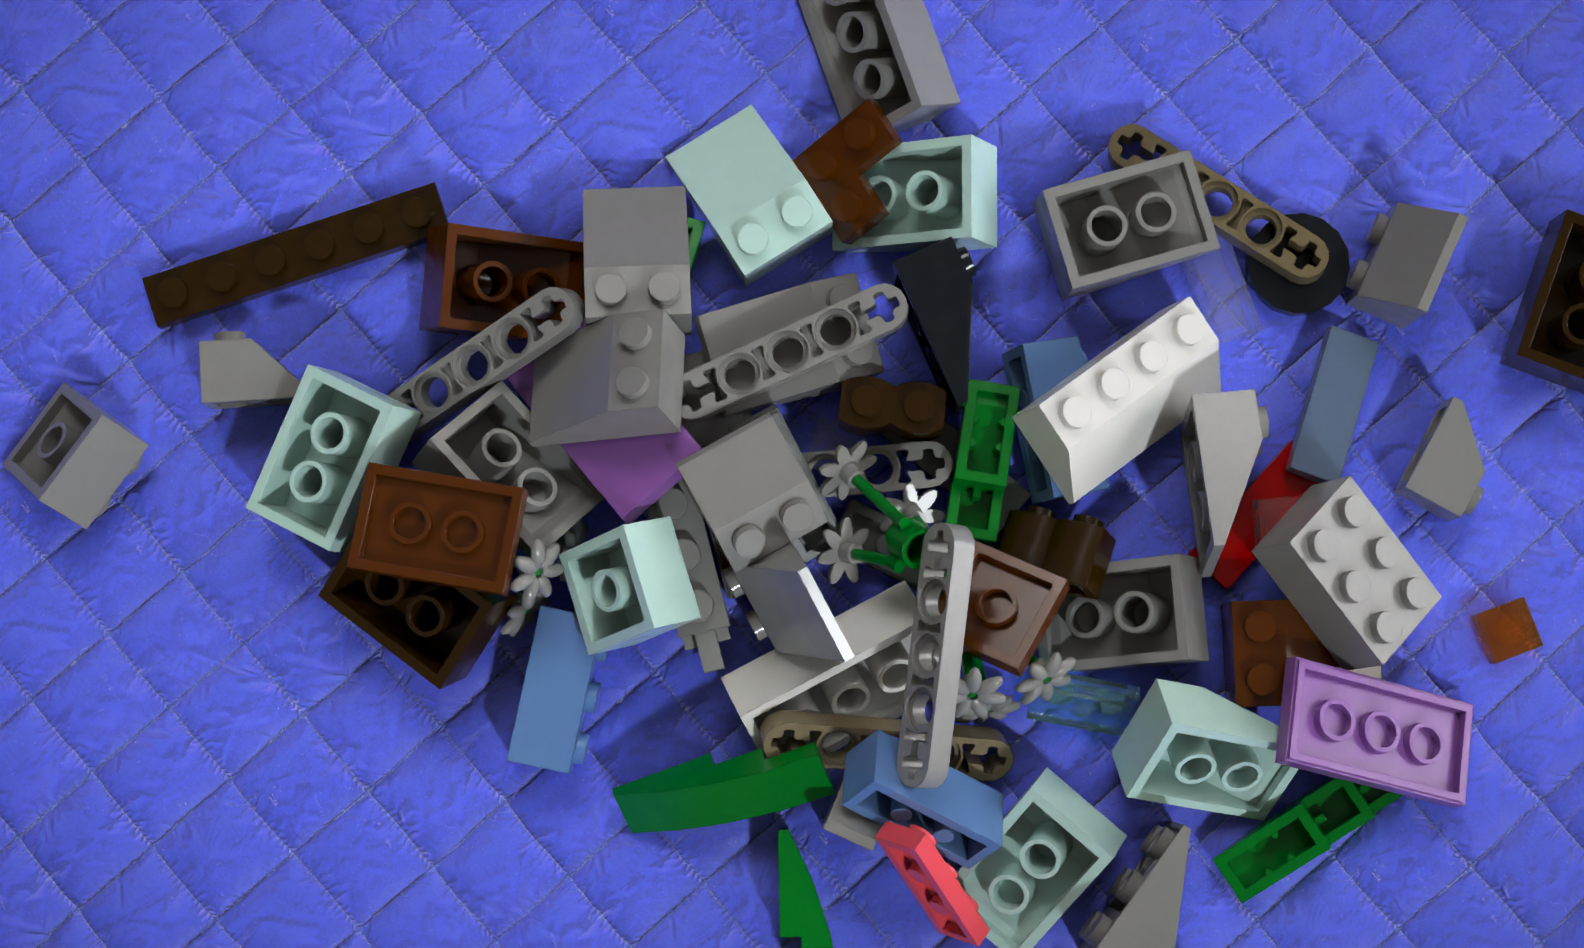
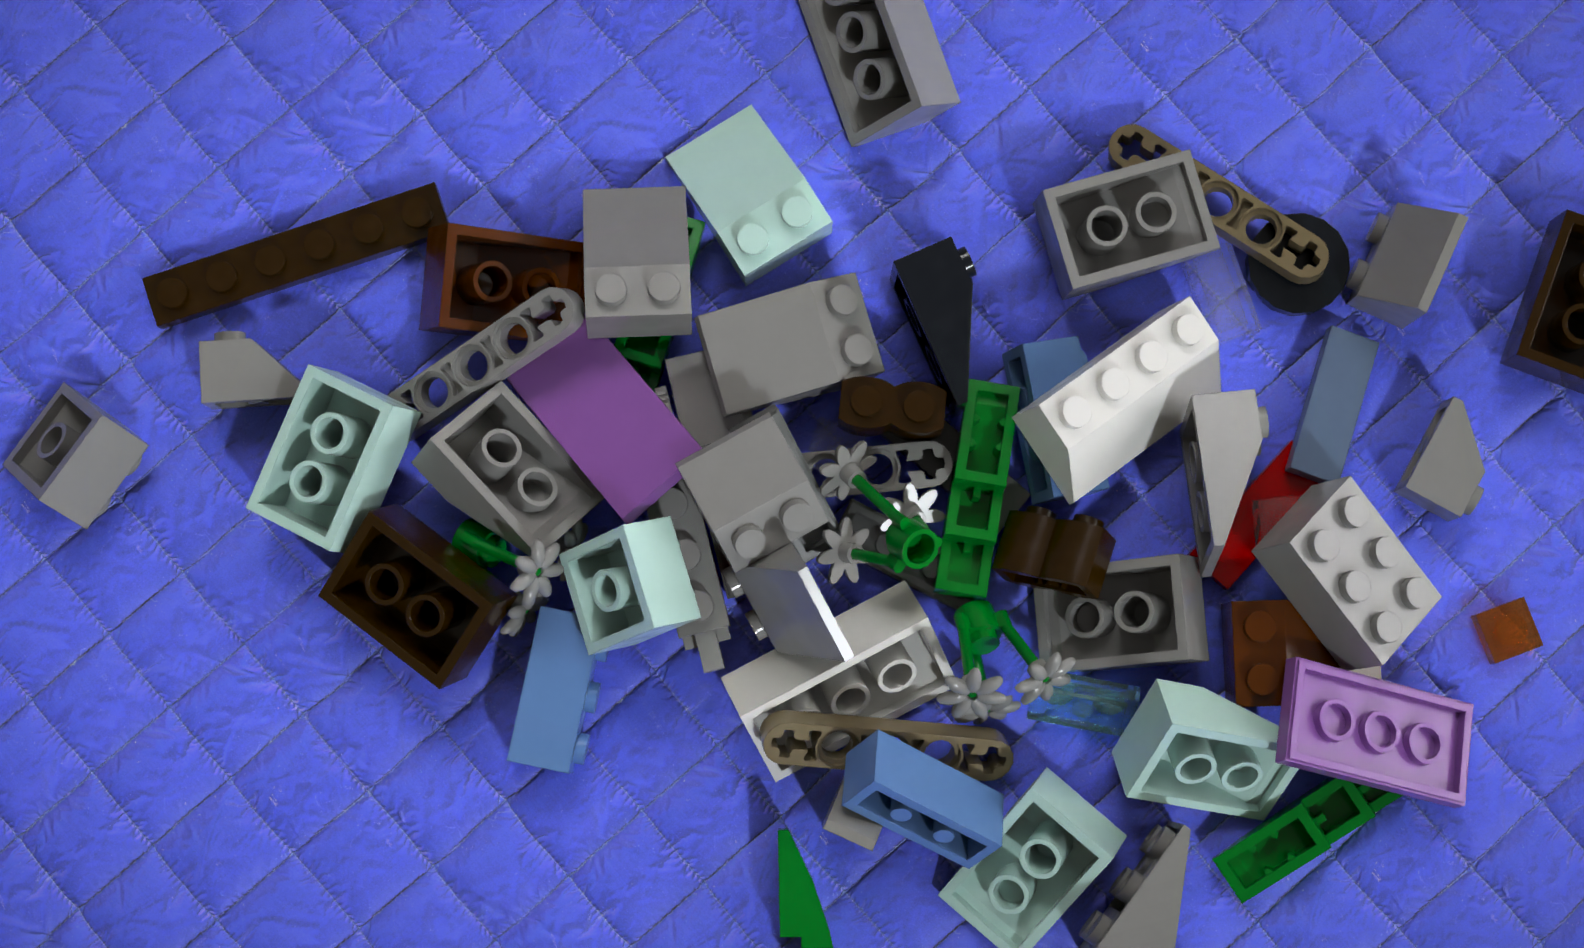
reddish brown plate [347,462,529,597] -> none
light grey slope [528,309,686,447] -> none
green slope [613,742,835,833] -> none
light grey beam [681,283,909,422] -> none
reddish brown plate [792,98,902,245] -> none
light aqua slope [832,134,997,252] -> none
coral plate [875,821,990,947] -> none
light grey beam [897,522,975,789] -> none
reddish brown plate [938,540,1070,677] -> none

